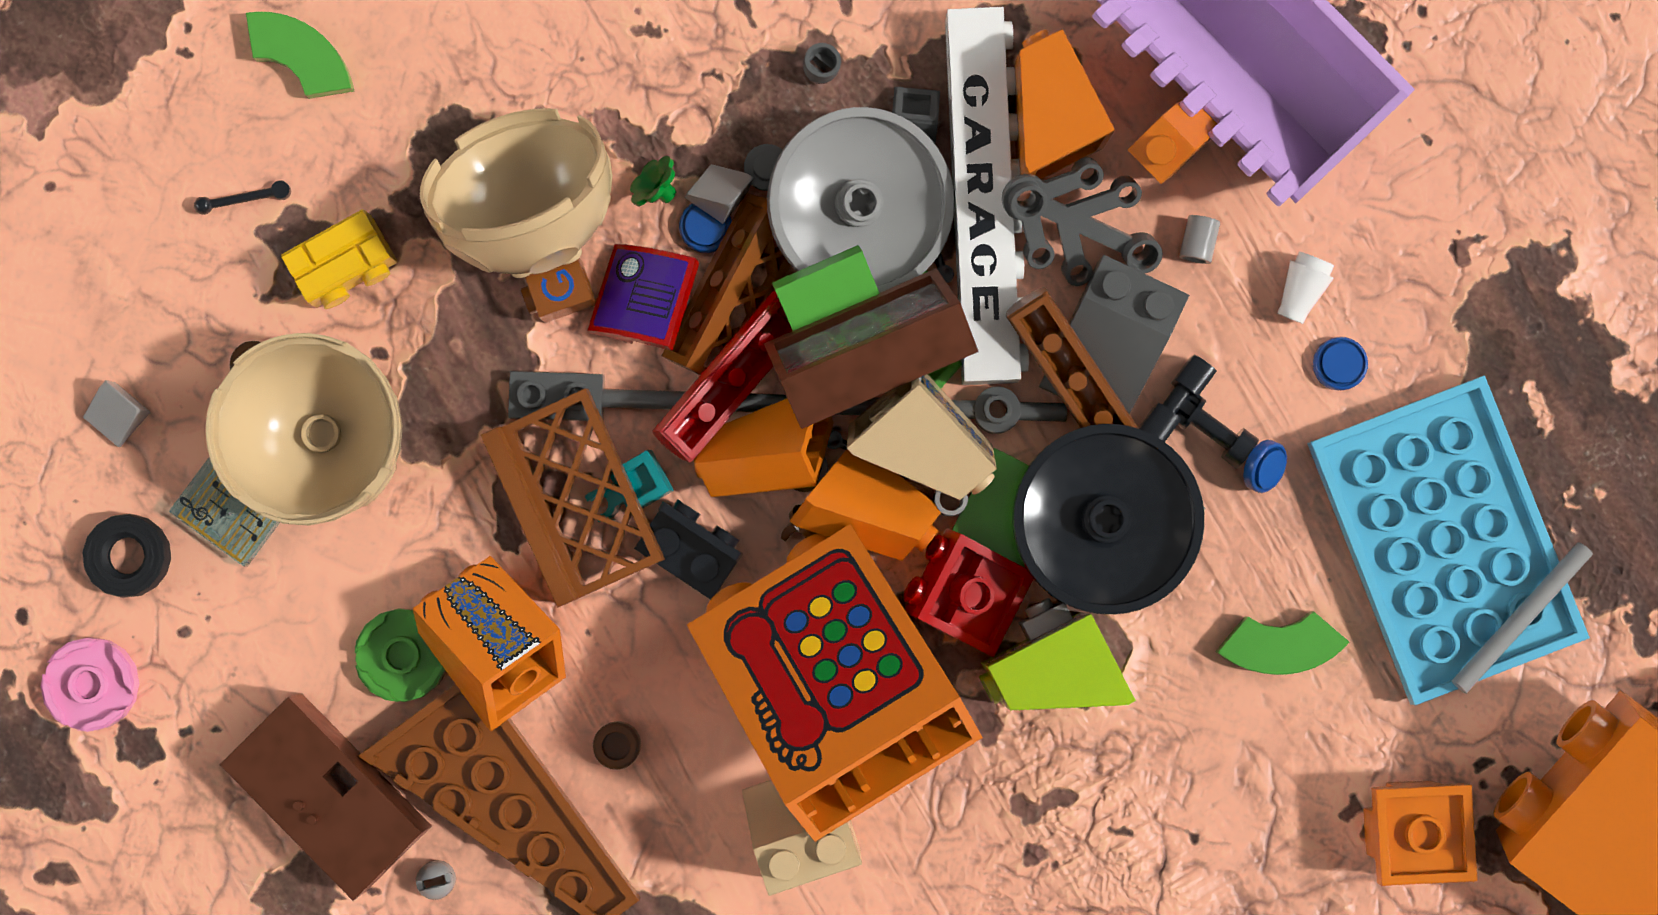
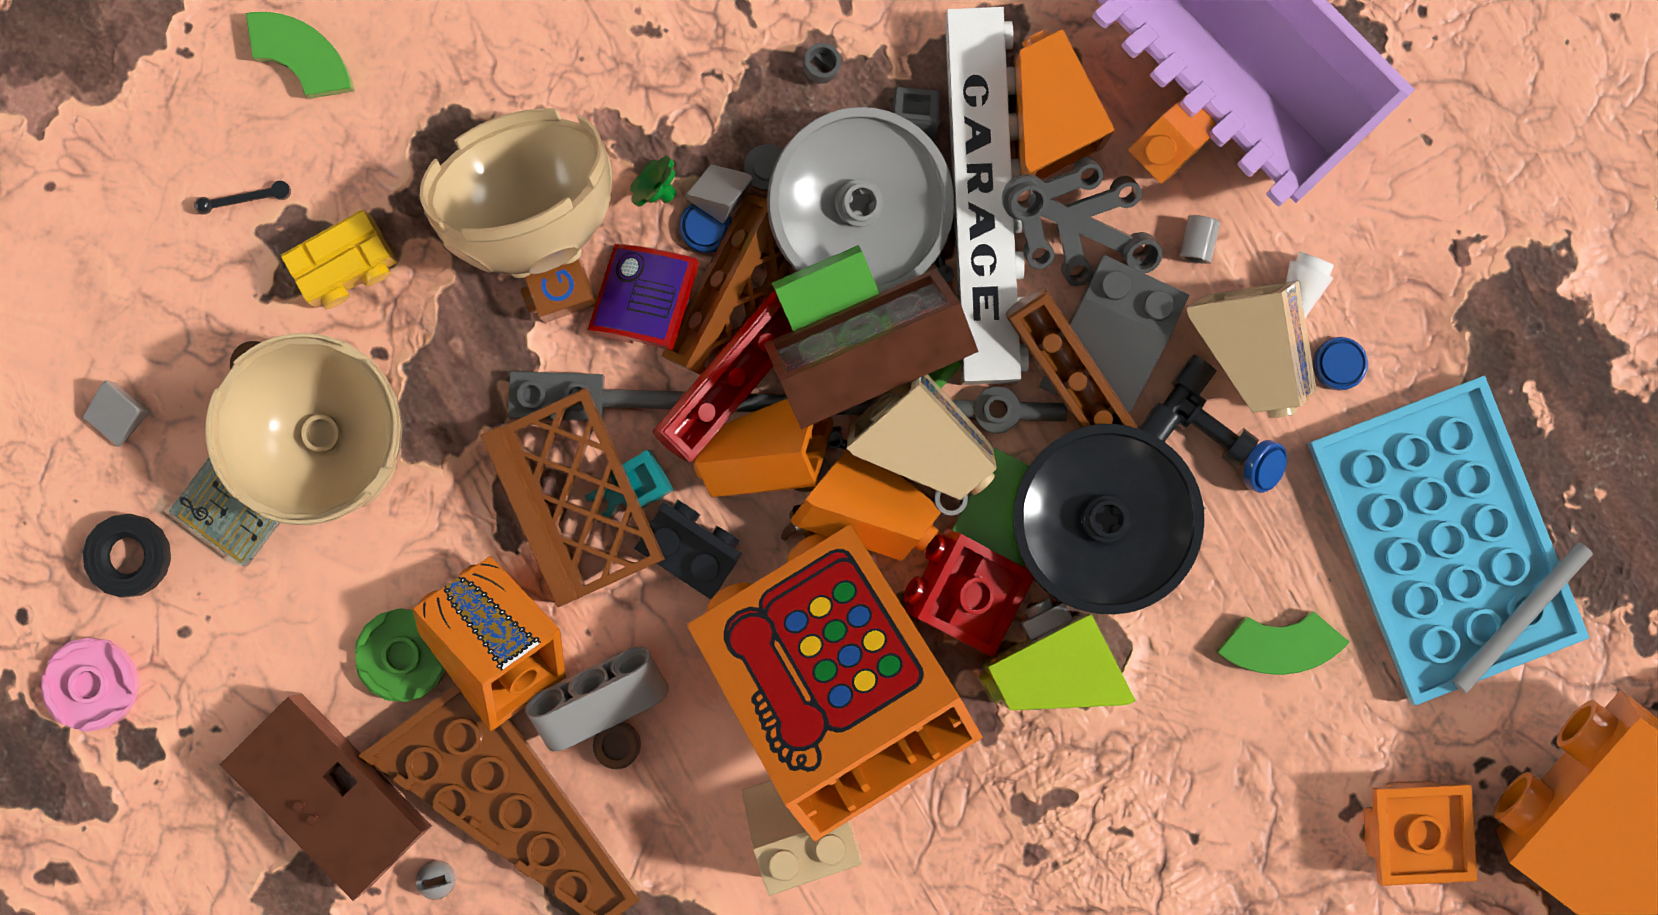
none -> light grey beam [525,647,668,751]
none -> tan slope [1187,280,1317,418]

